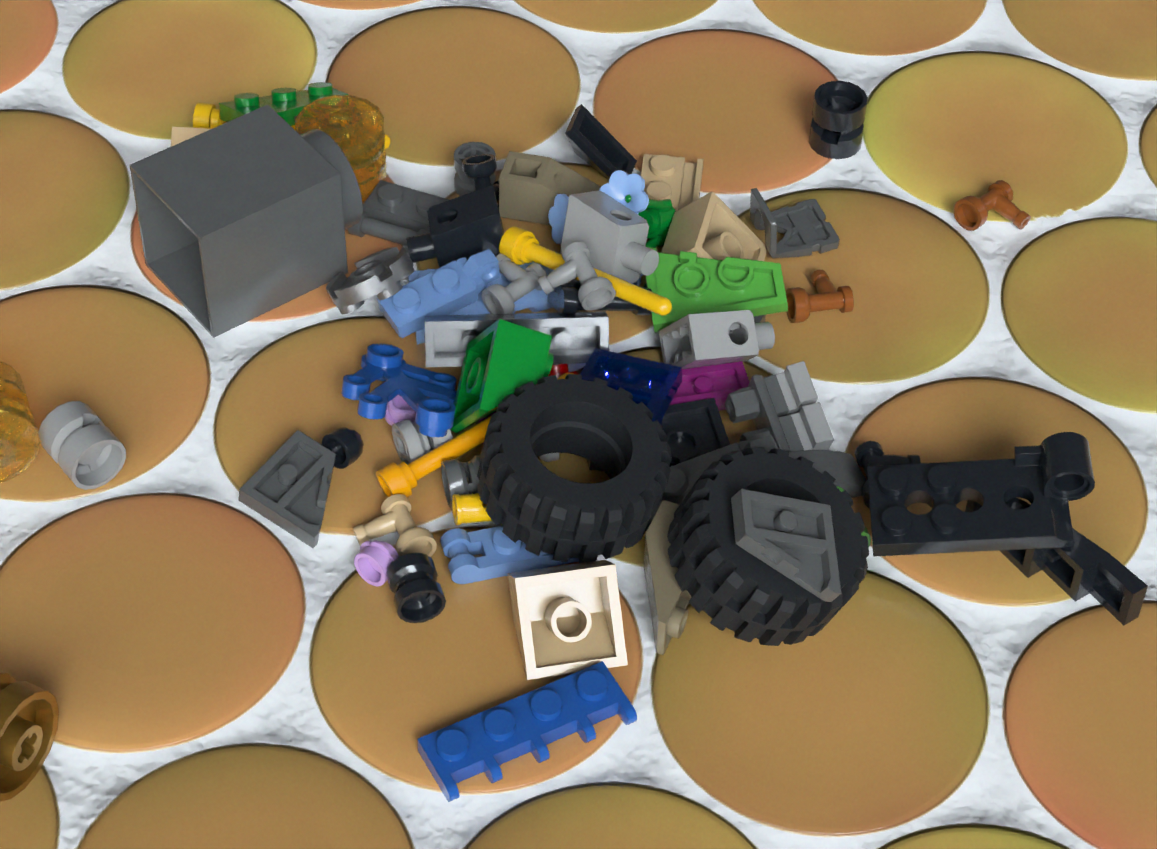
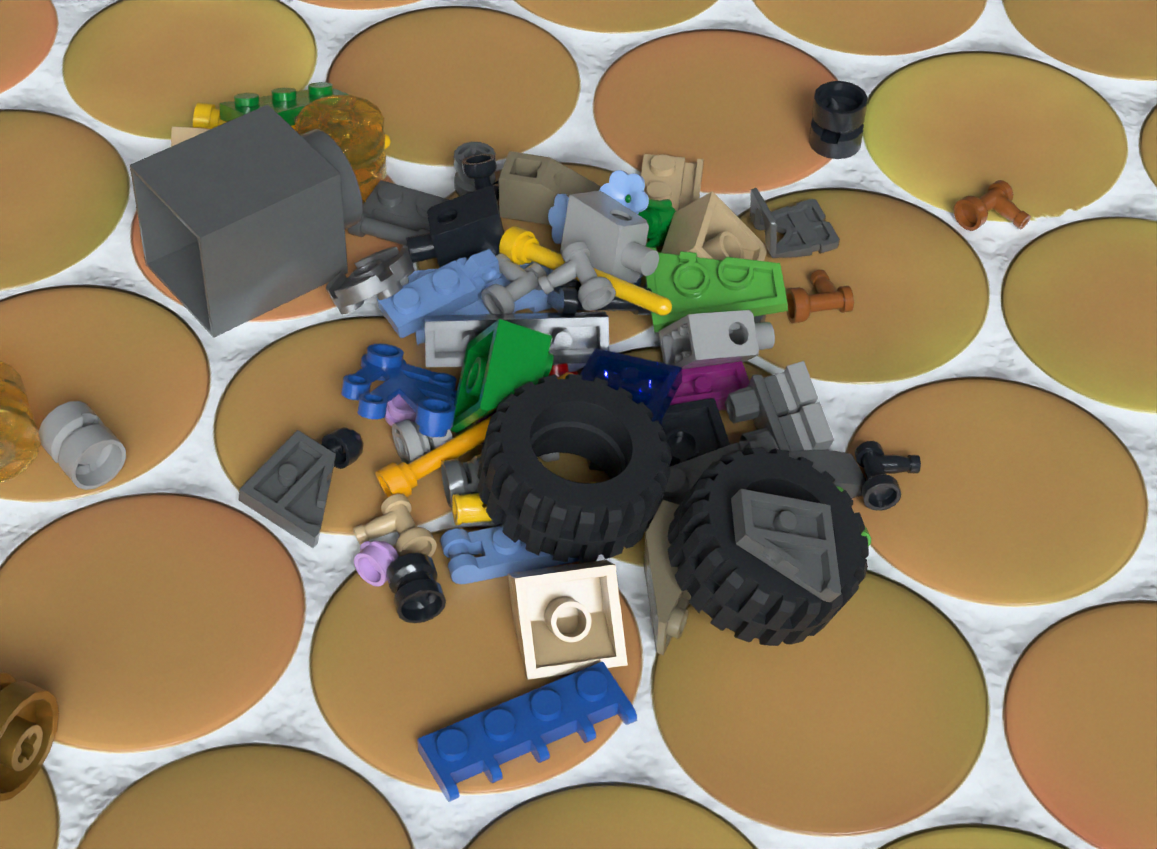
black slope [565,104,637,180] -> none
black hinge [867,432,1095,557] -> none
black slope [965,498,1148,626] -> none

